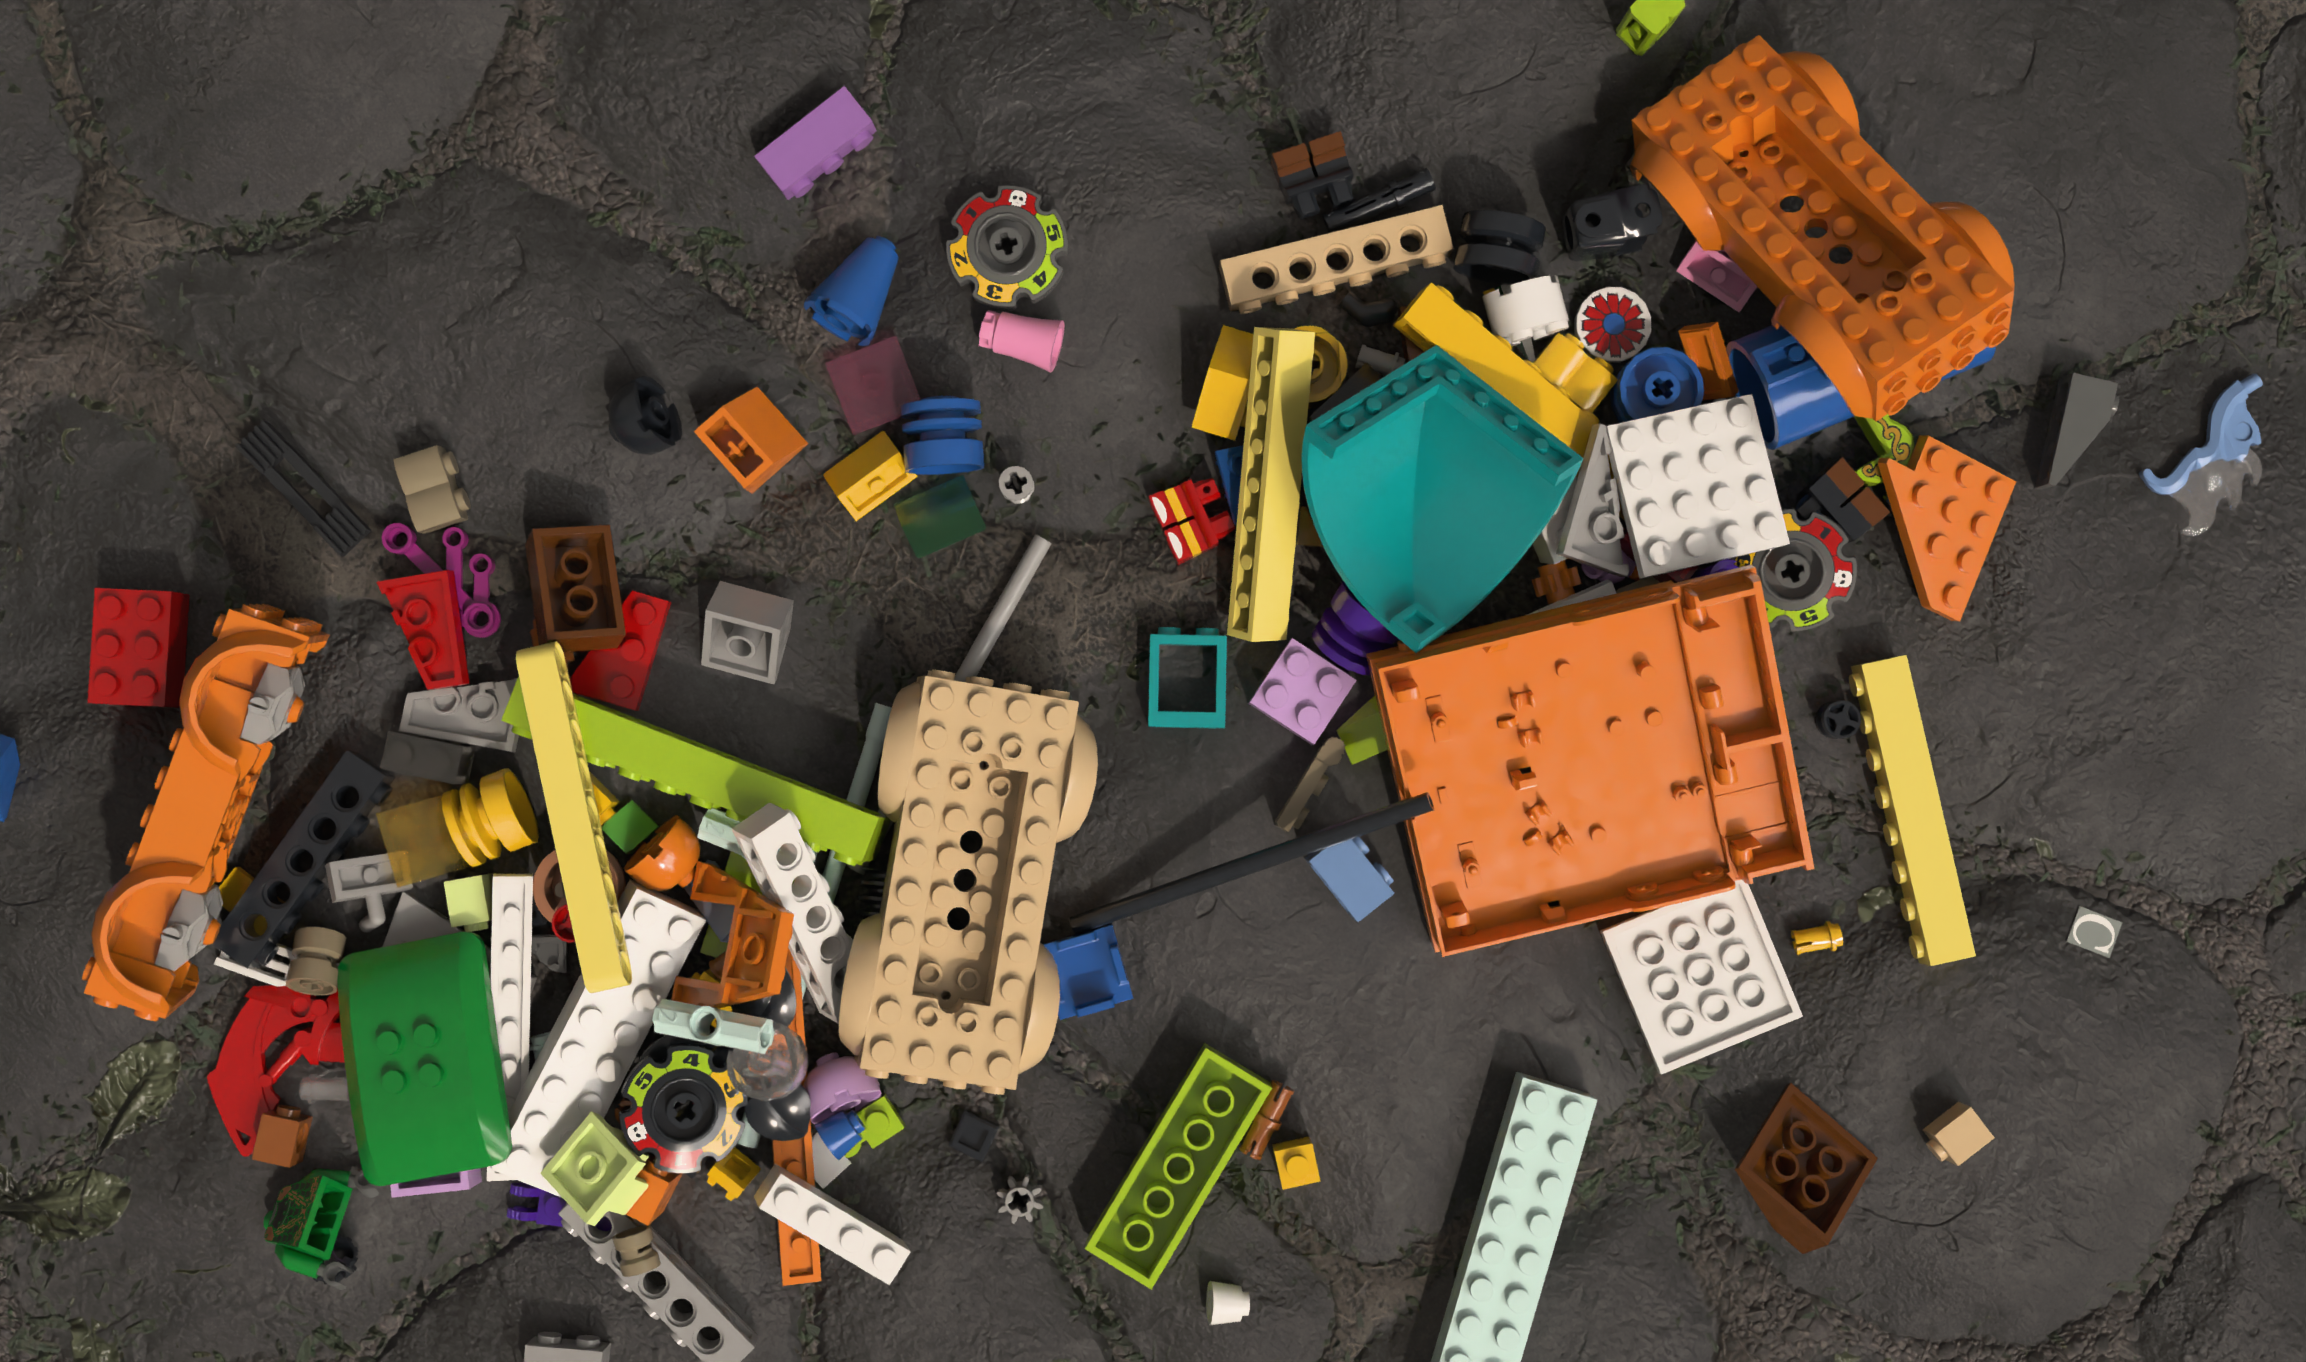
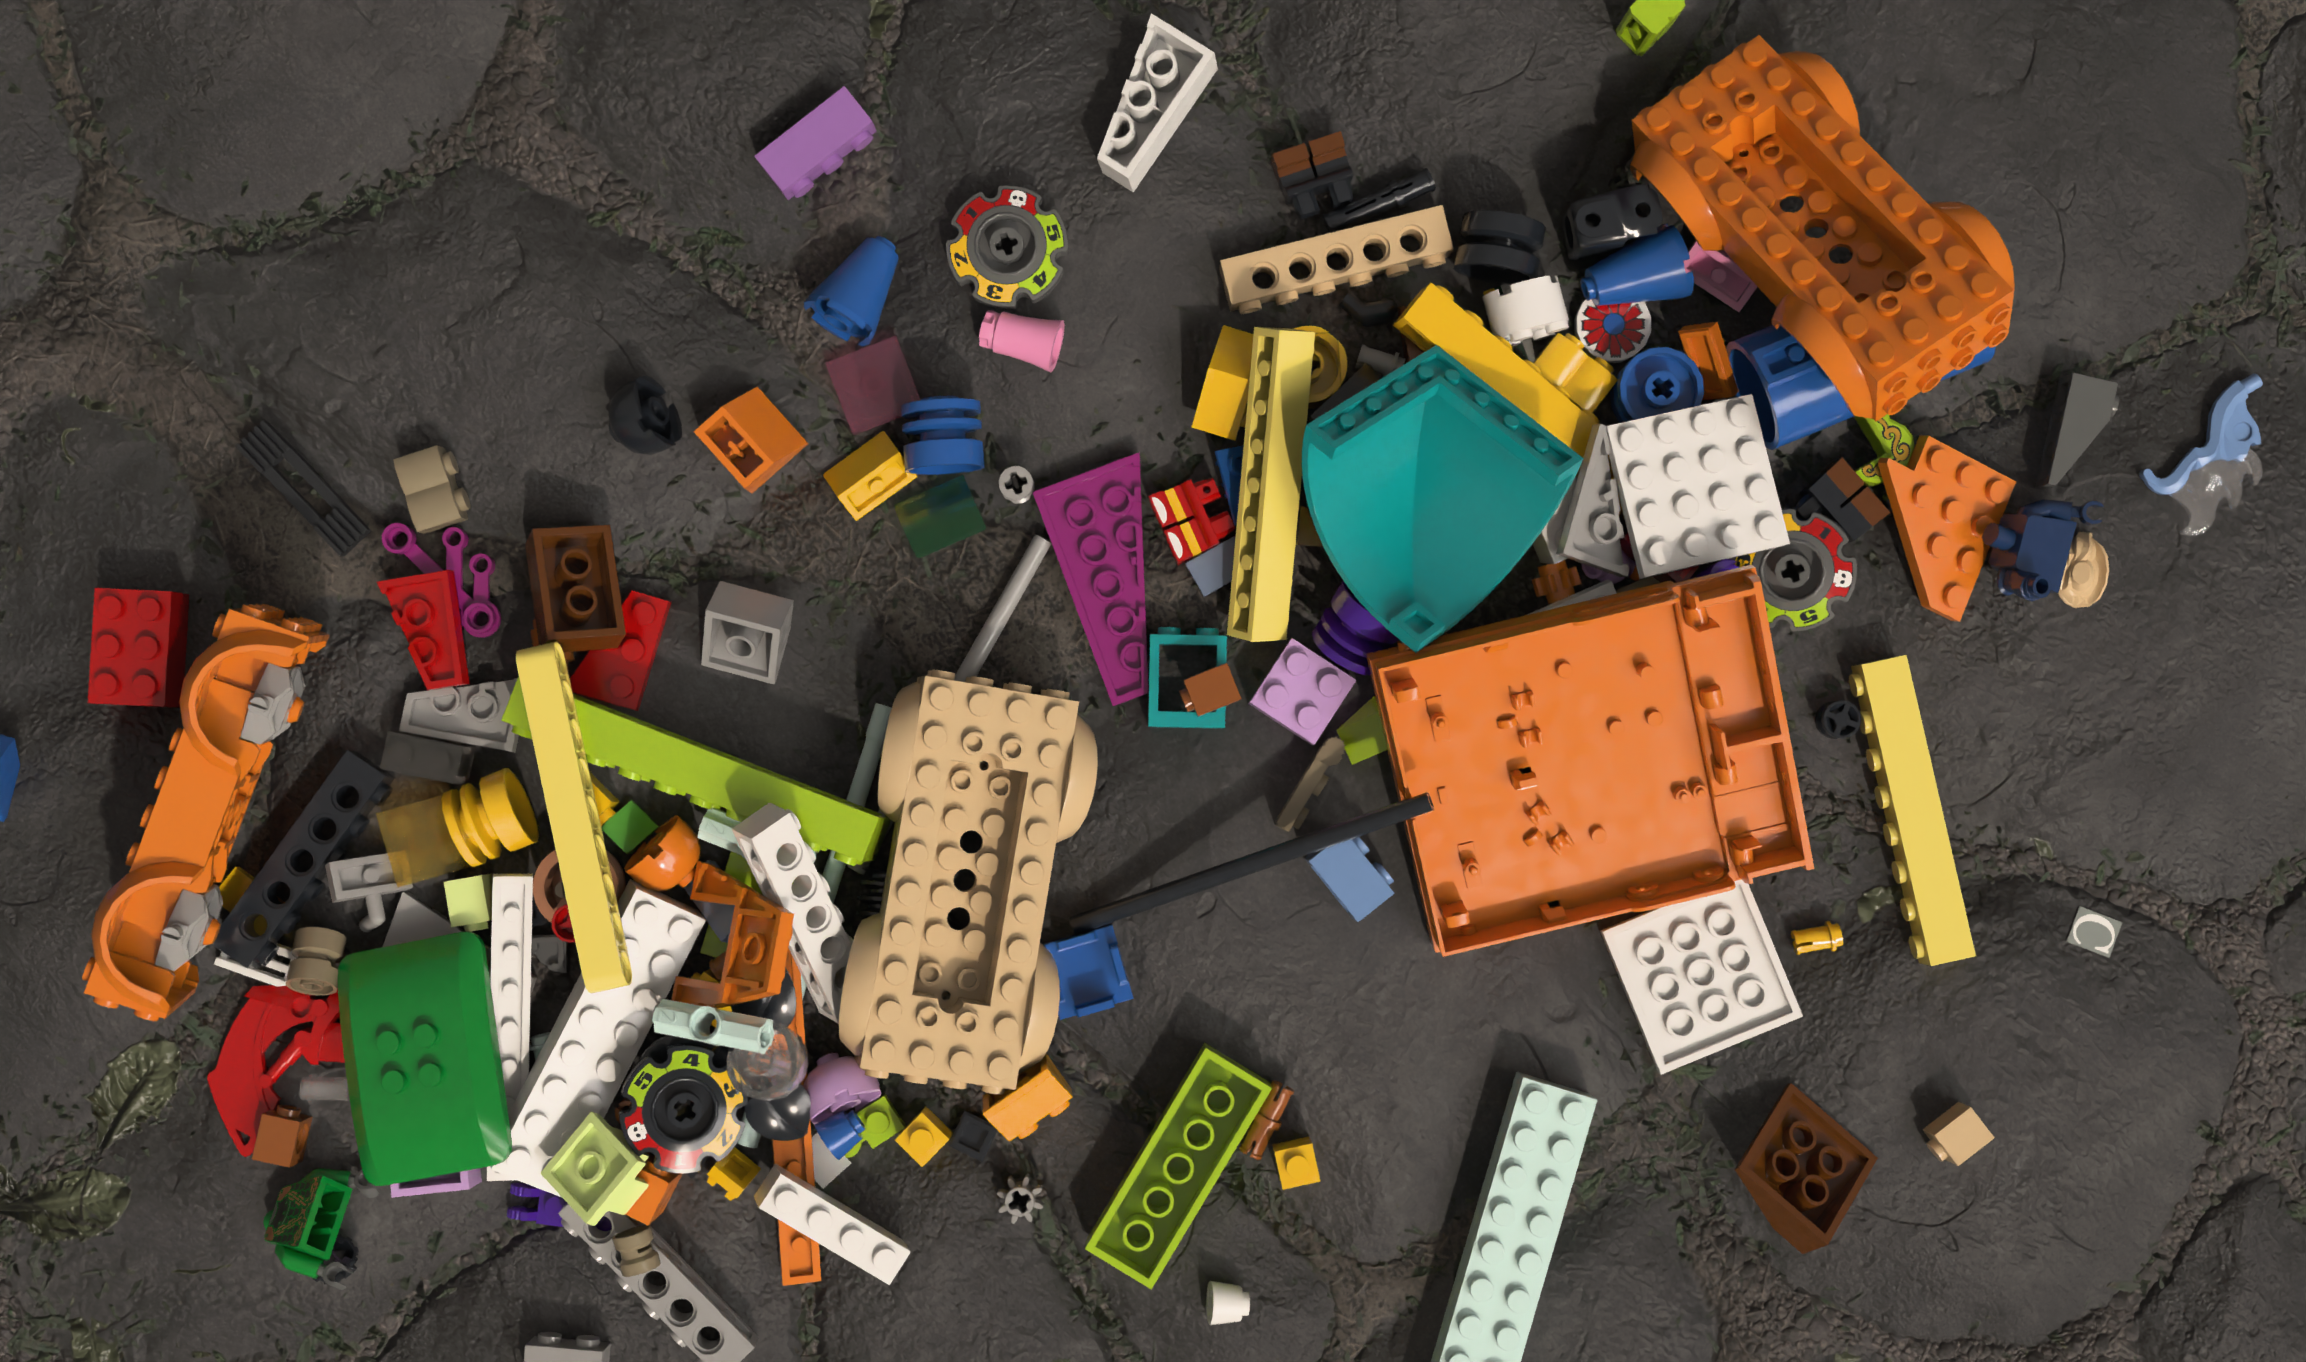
none -> yellow brick [895,1106,953,1167]
none -> light orange slope [983,1053,1073,1142]
none -> magenta wing [1033,452,1149,706]
none -> white wedge [1097,13,1218,192]
none -> dark orange brick [1179,663,1241,717]
none -> sand blue tile [1185,535,1236,597]
none -> blue cone [1580,223,1694,306]
none -> dark blue torso [1982,499,2104,601]
none -> tan hat [2058,532,2109,608]

